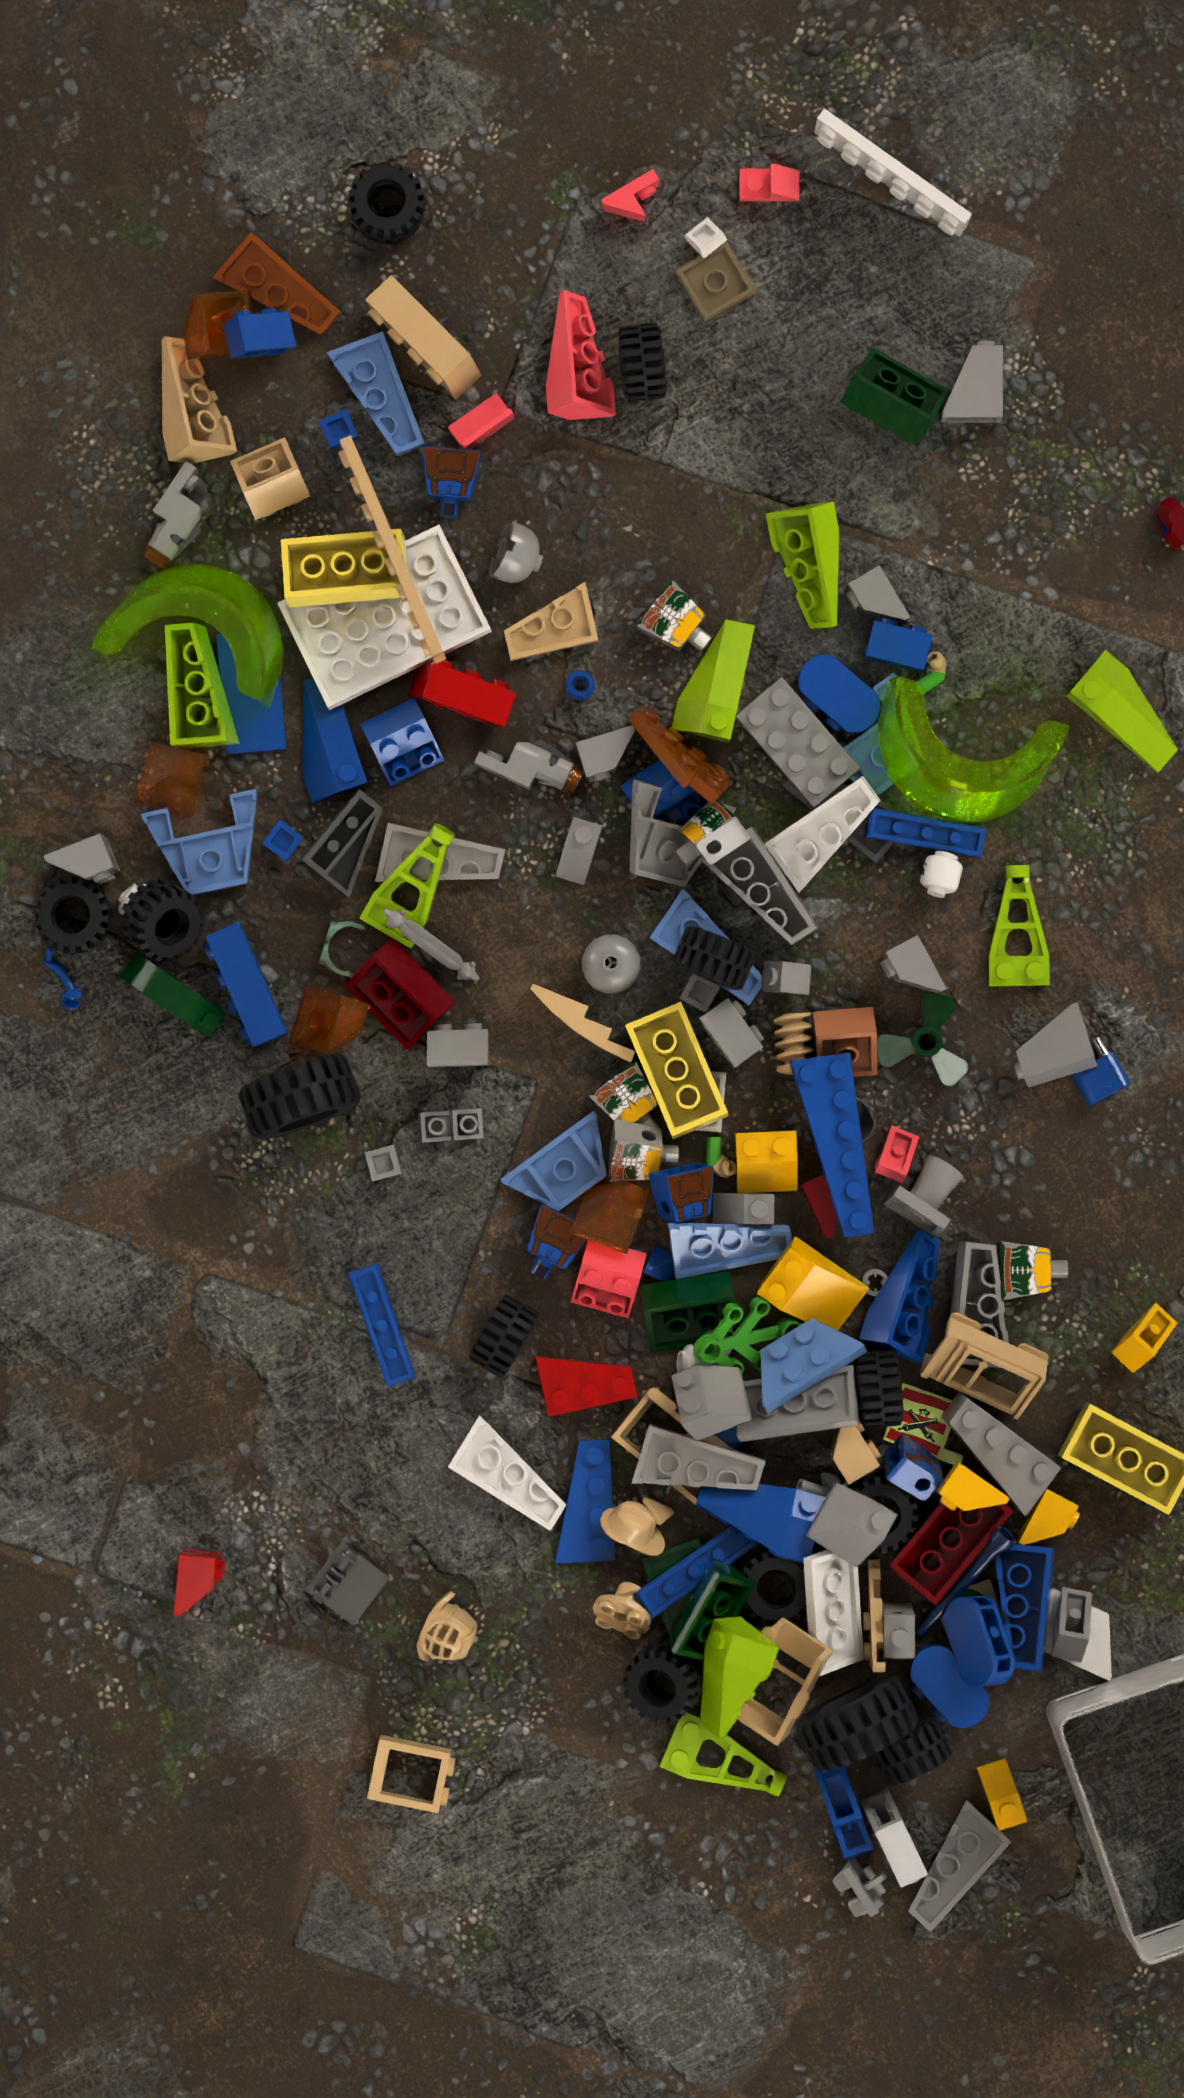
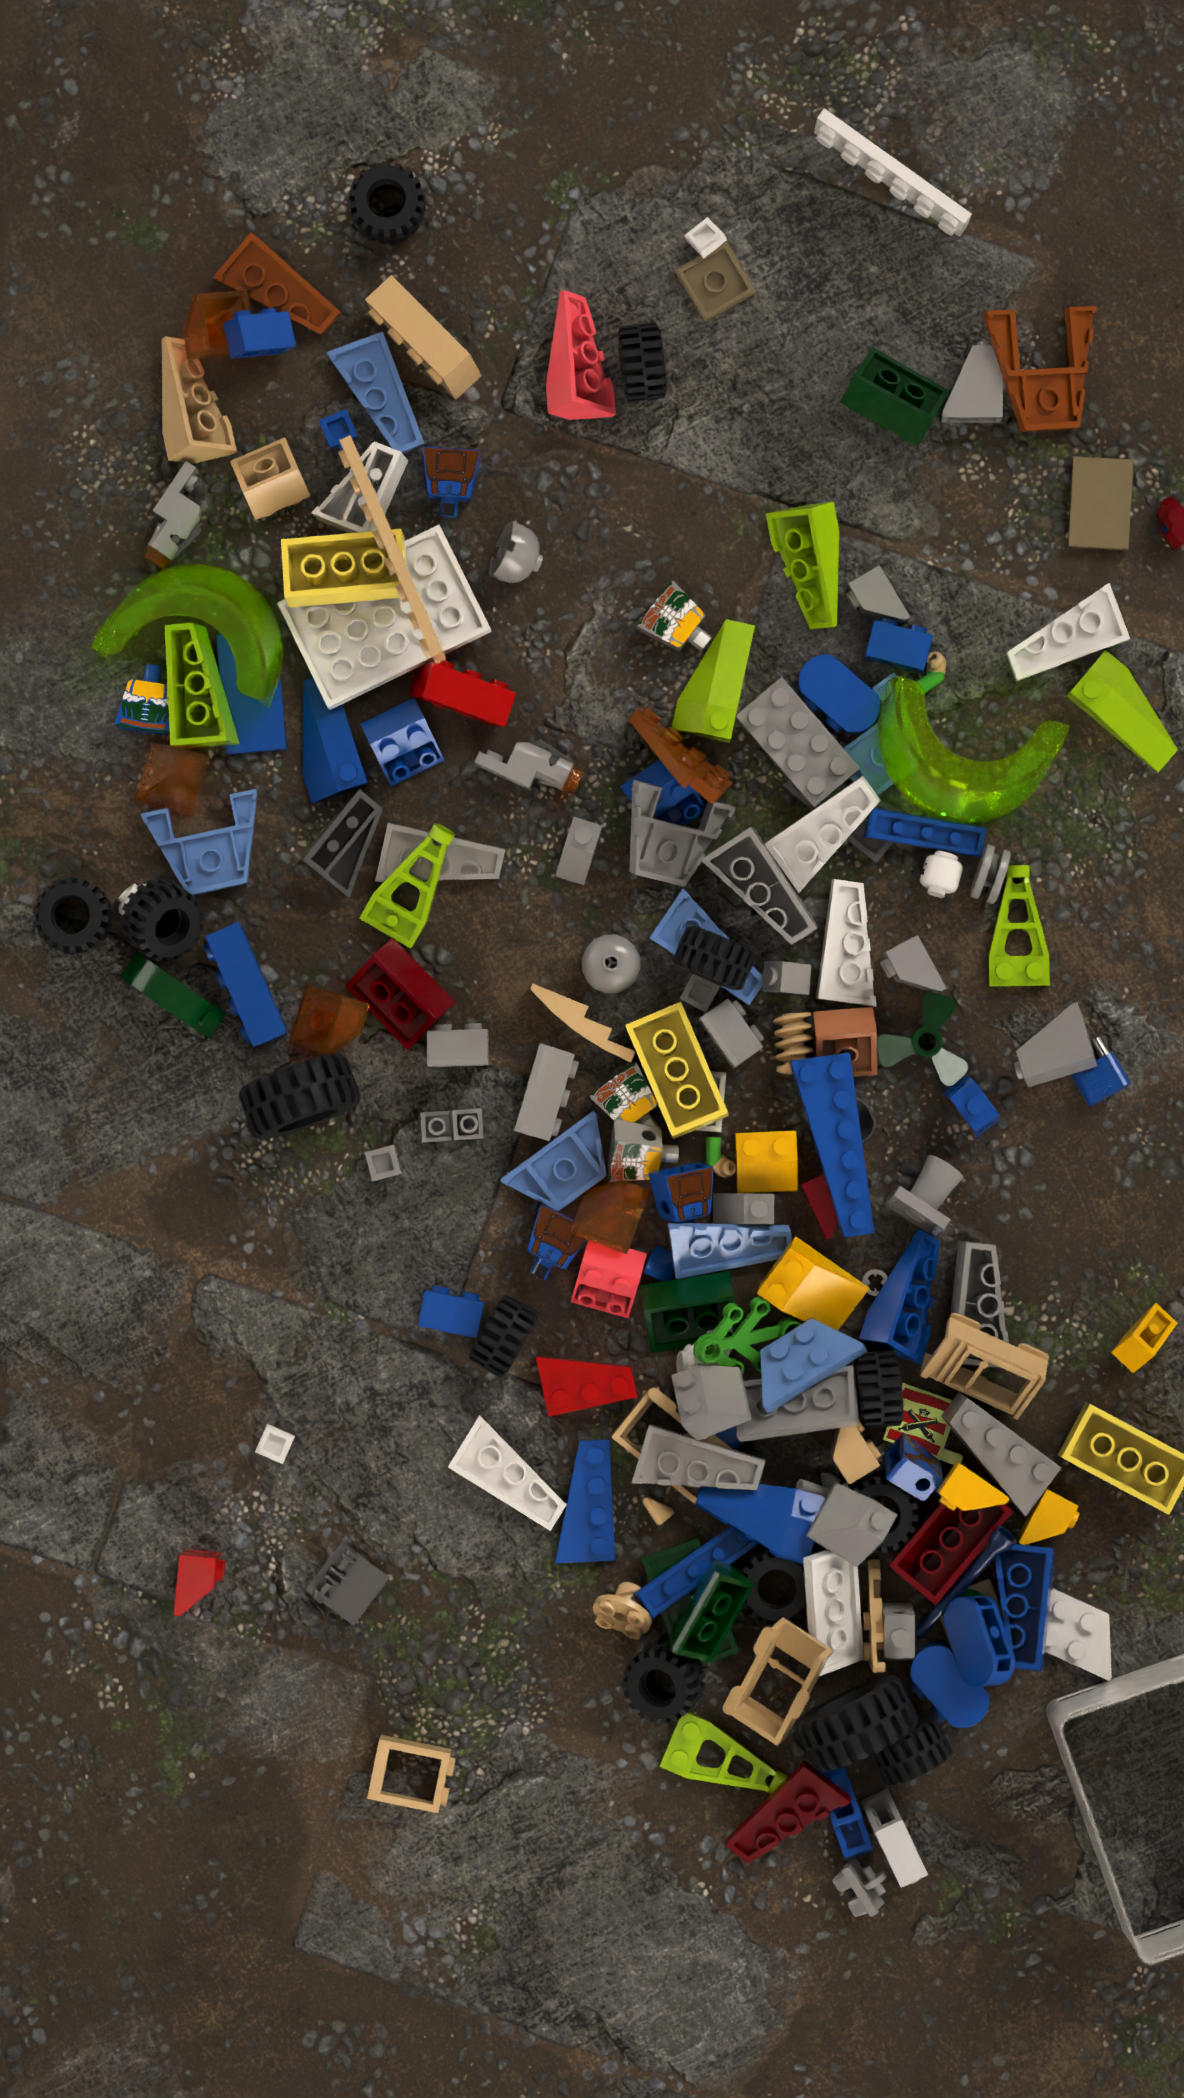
blue piece [43,946,82,1010] -> none
light grey slope [44,834,120,885] -> none
blue plate [262,819,305,862] -> none
sand green cap [319,921,367,978] -> none
blue tile [348,1263,416,1387] -> none
light grey wheel [383,908,479,981] -> none
tan piece [417,1591,478,1662] -> none
coral panel [448,393,514,450] -> none
tan wing [504,582,598,661] -> none
blue plate [565,670,595,701] -> none
light grey slope [576,725,635,783] -> none
tan piece [600,1501,665,1556] -> none
coral slope [601,169,659,222] -> none
light grey torso [675,800,751,866] -> none
lime wedge [700,1617,779,1739] -> none
coral slope [739,164,799,201] -> none
coral slope [874,1125,919,1184] -> none
light grey wing [908,1800,1012,1932] -> none
yellow slope [977,1758,1028,1831] -> none
torso [999,1241,1068,1300] -> none
light grey slope [1051,1587,1092,1662] -> none
none -> torso [114,664,170,736]
none -> white tile [255,1424,295,1464]
none -> white wedge [312,441,408,533]
none -> blue brick [418,1285,485,1338]
none -> light grey slope [514,1043,579,1141]
none -> dark red wing [725,1760,851,1863]
none -> white wing [816,879,877,1007]
none -> blue torso [941,1075,1000,1139]
none -> light grey head [970,844,1011,904]
none -> dark orange wing [983,306,1097,432]
none -> white wing [1006,583,1130,682]
none -> dark tan tile [1067,456,1133,551]

